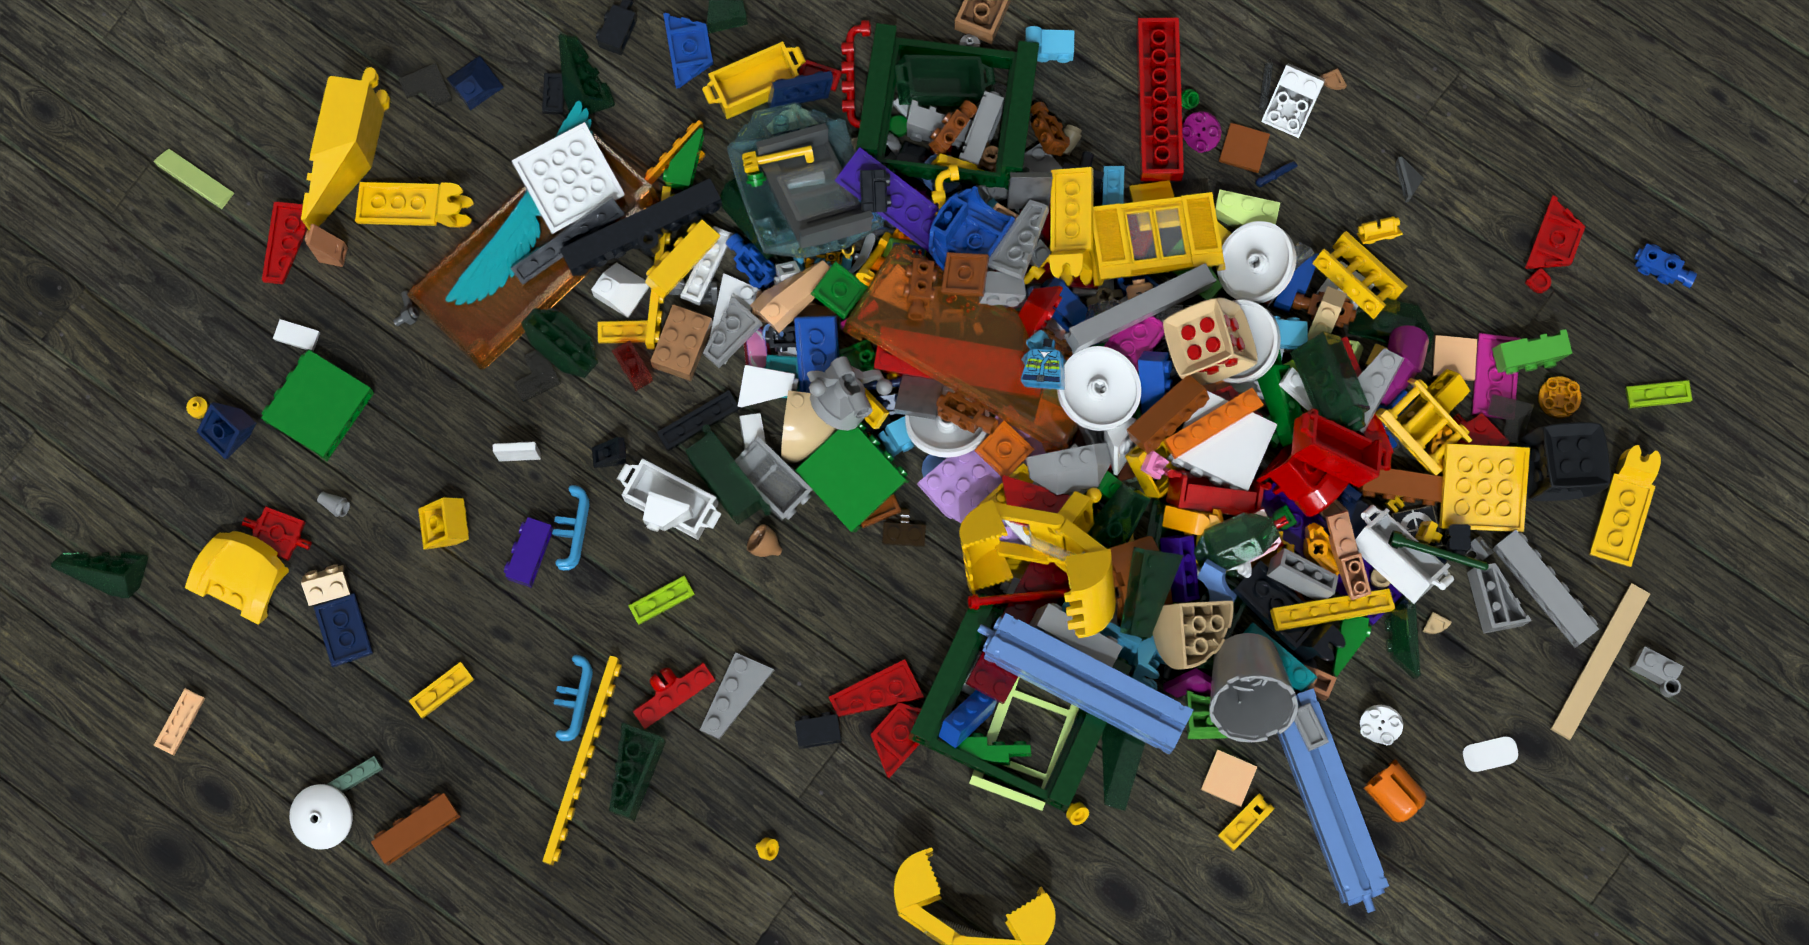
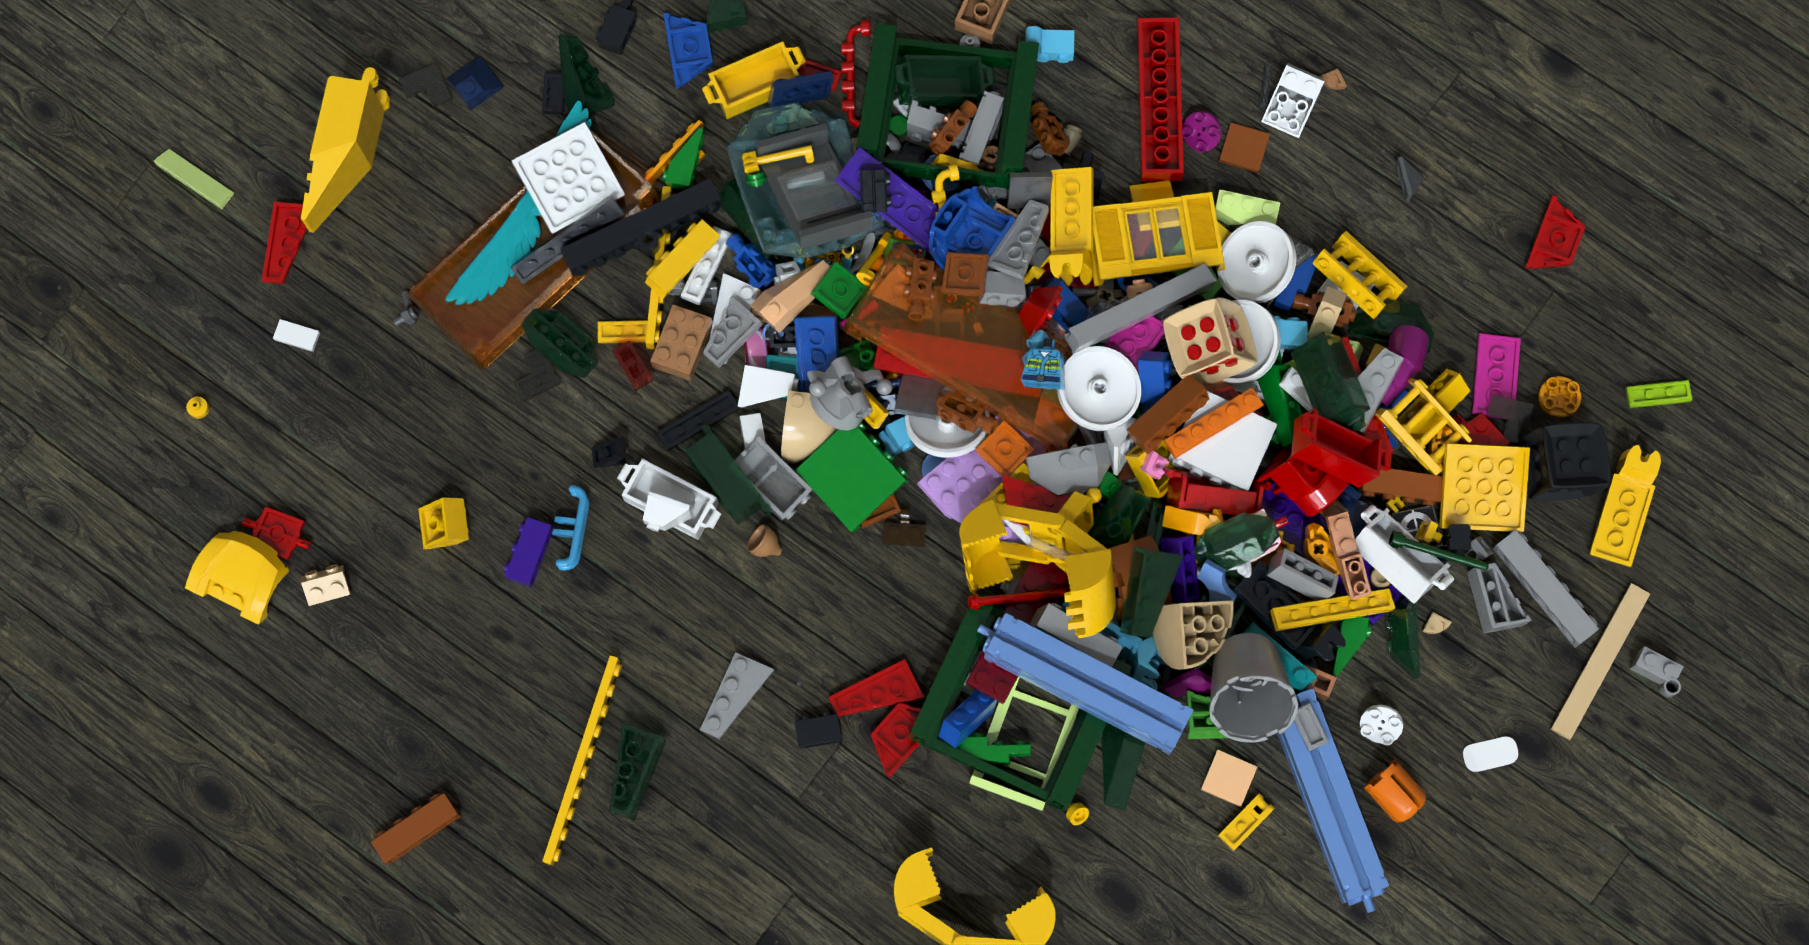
clear green wedge [51,552,148,599] -> none
light nougat plate [154,688,205,755] -> none
dark blue slope [197,402,257,459] -> none
green panel [261,349,374,462] -> none
white dish [290,784,353,849] -> none
nougat slope [305,224,348,267] -> none
dark blue tile [314,593,374,667] -> none
light grey cone [317,491,350,517] -> none
sand green piece [327,756,383,793] -> none
yellow hinge [355,182,474,227] -> none
yellow plate [409,662,474,719] -> none
white tile [493,442,541,461] -> none
dark azure piece [554,655,593,741] -> none
white slope [591,262,649,318] -> none
lime tile [628,576,695,625] -> none
red plate [632,662,715,729] -> none
yellow tile [756,838,779,861] -> none
medium azure plate [1102,166,1125,206] -> none
green plate [1181,89,1199,110] -> none
dark blue piece [1255,161,1298,187] -> none
green tile [1271,505,1297,530] -> none
yellow hinge [1357,216,1403,244] -> none
light nougat tile [1432,335,1477,381] -> none
bright green wedge [1492,329,1572,375] -> none
red tile [1525,268,1551,293] -> none
blue brick [1634,244,1697,288] -> none

